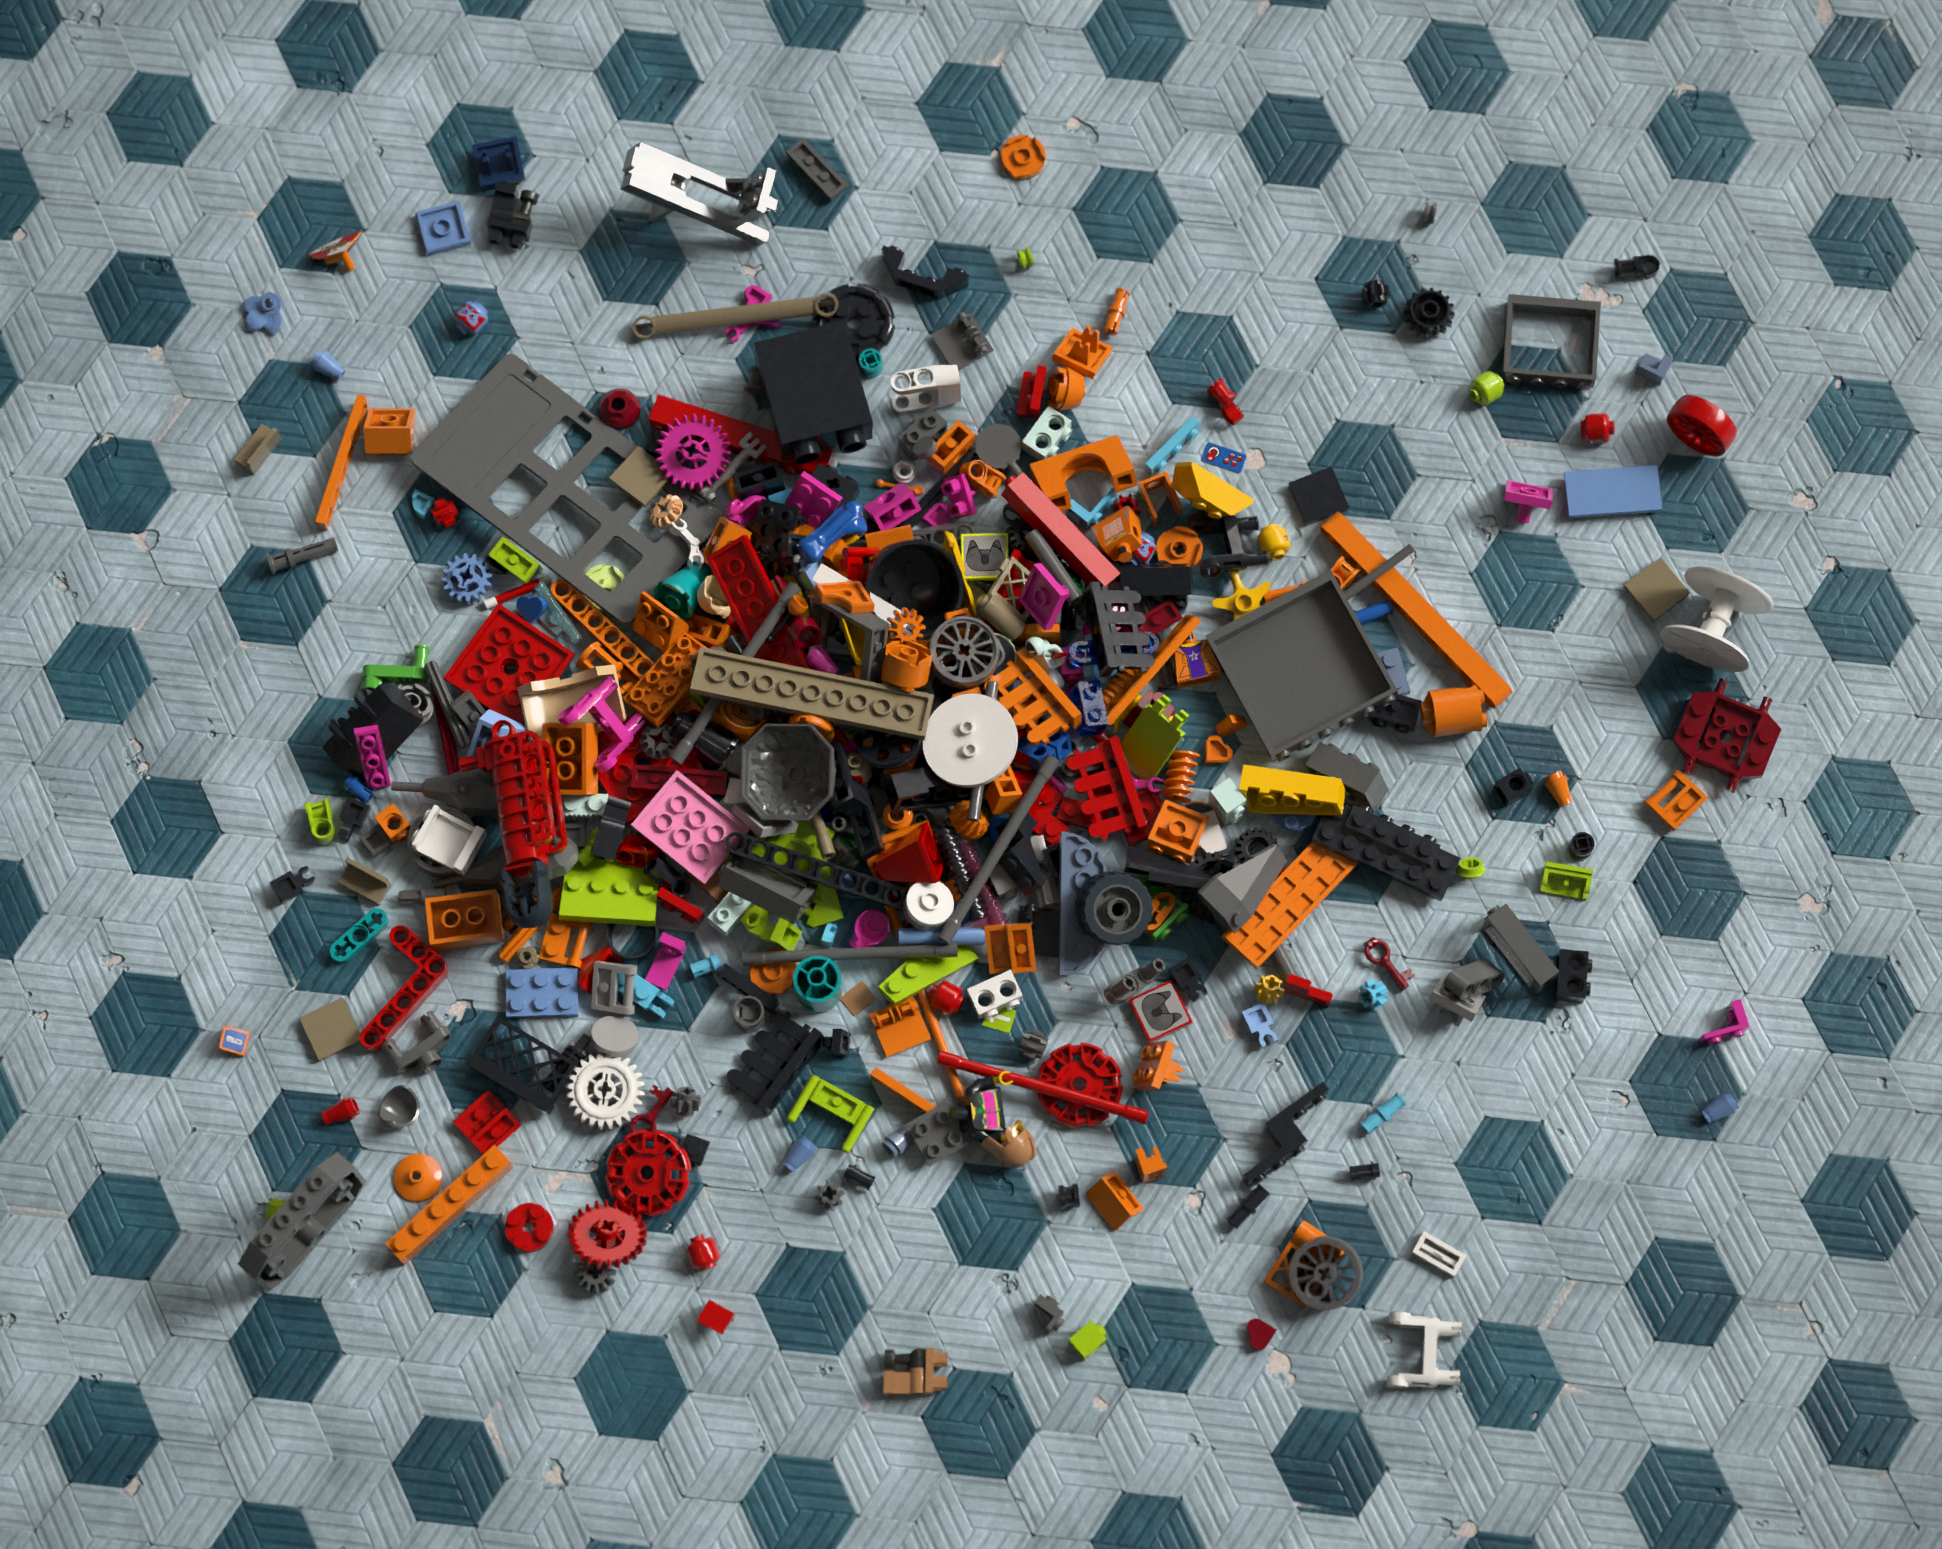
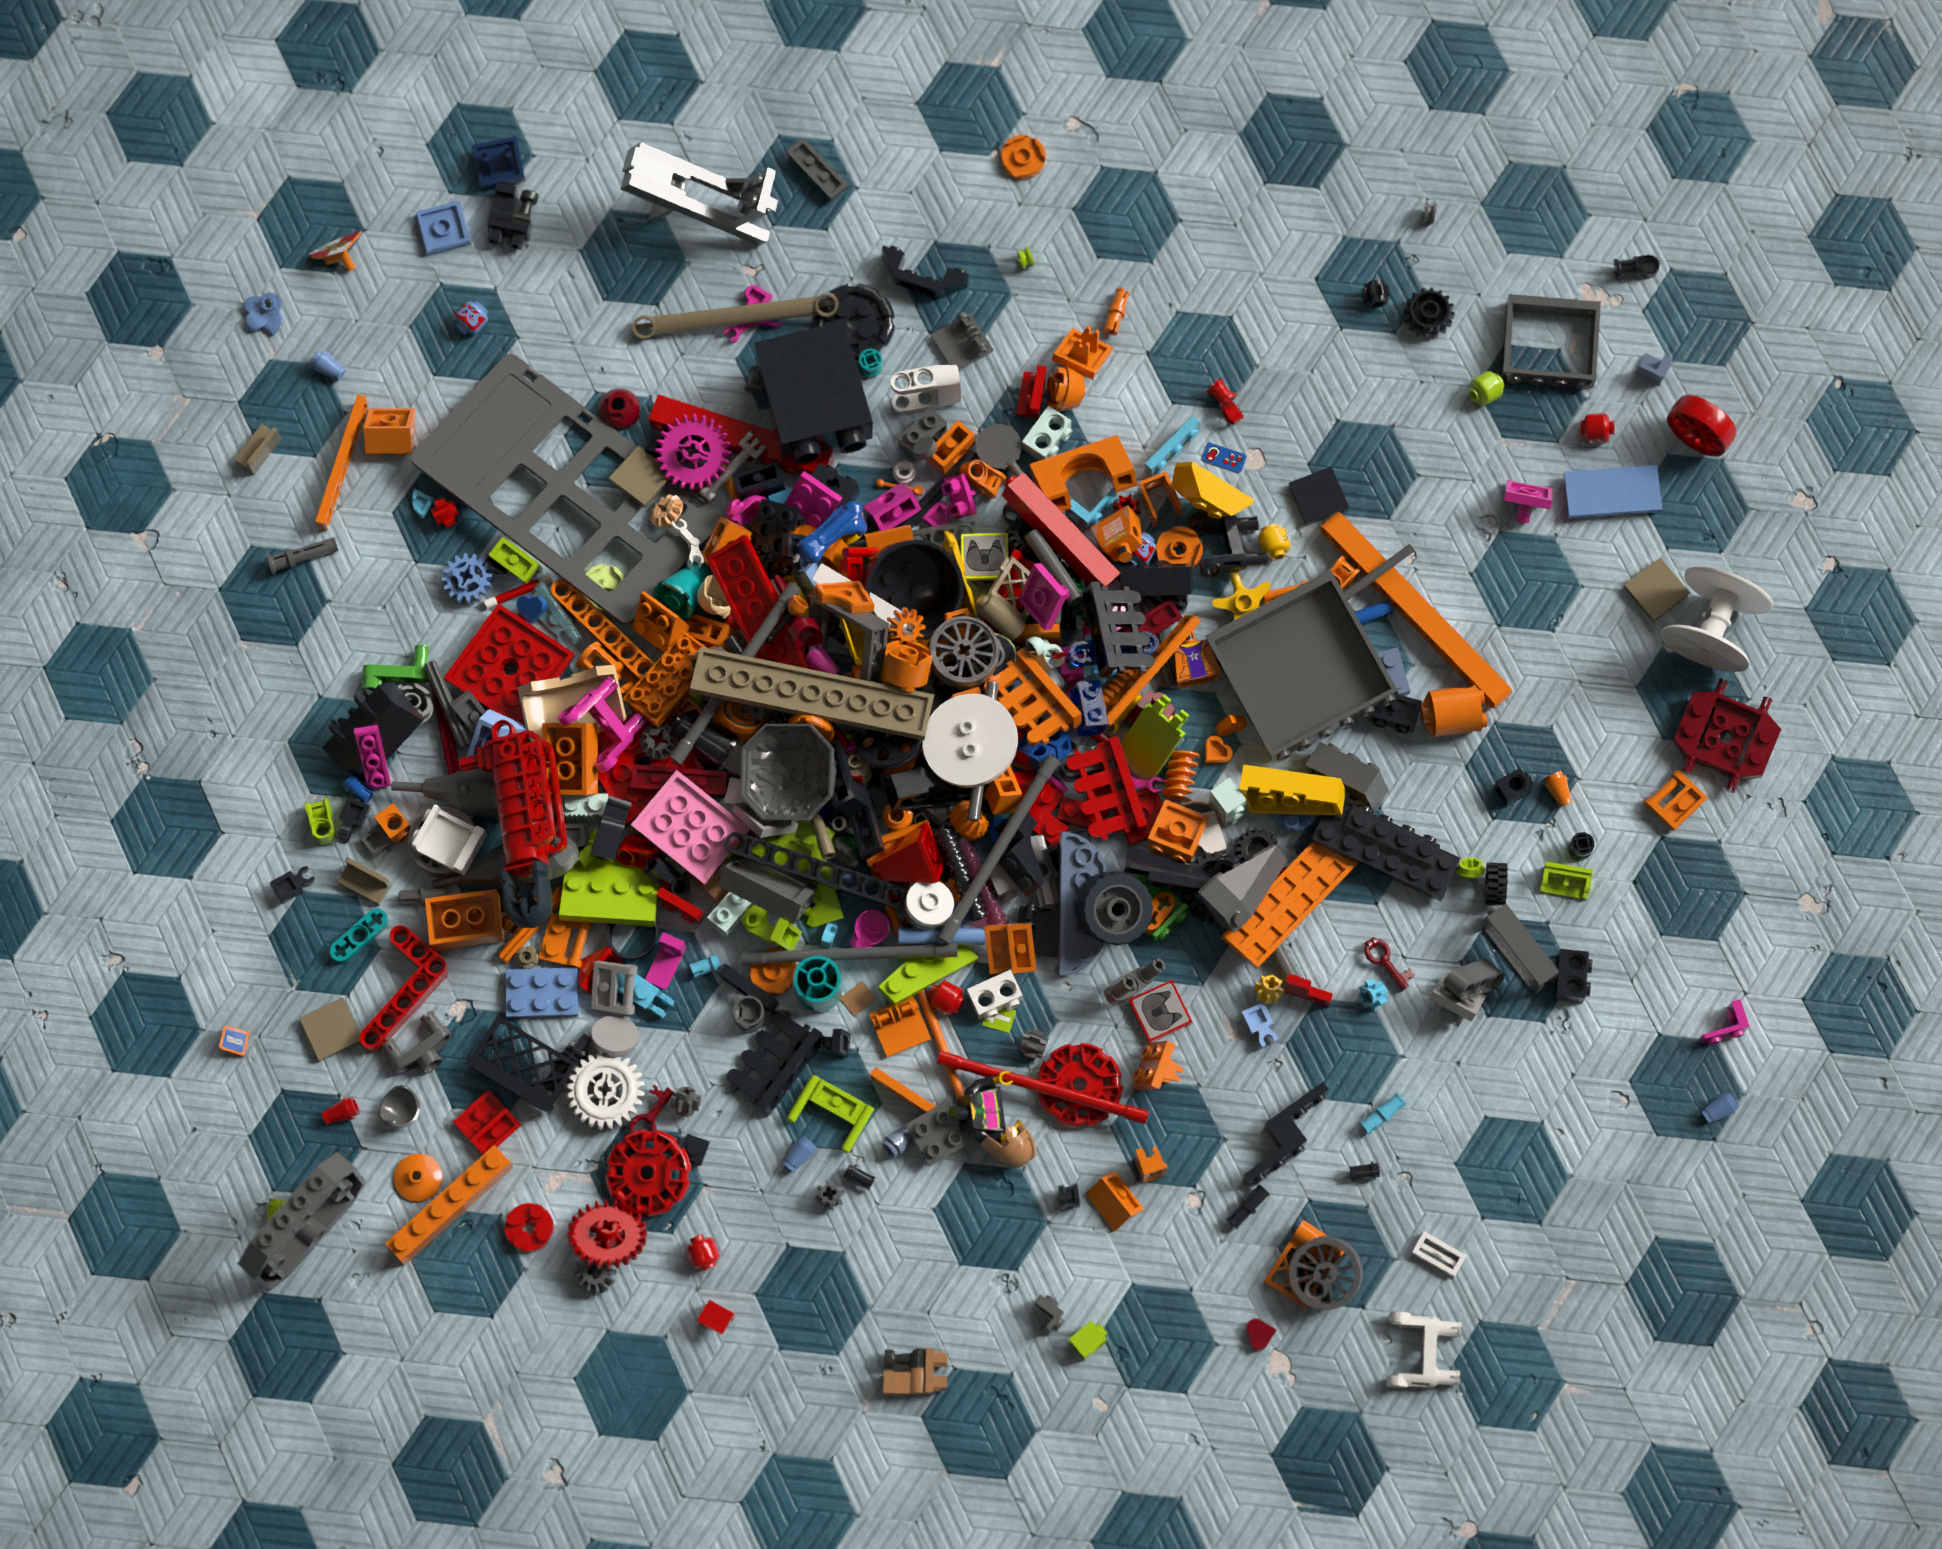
black plate [1169,957,1207,1003] -> none
none -> black tyre [1484,862,1508,906]

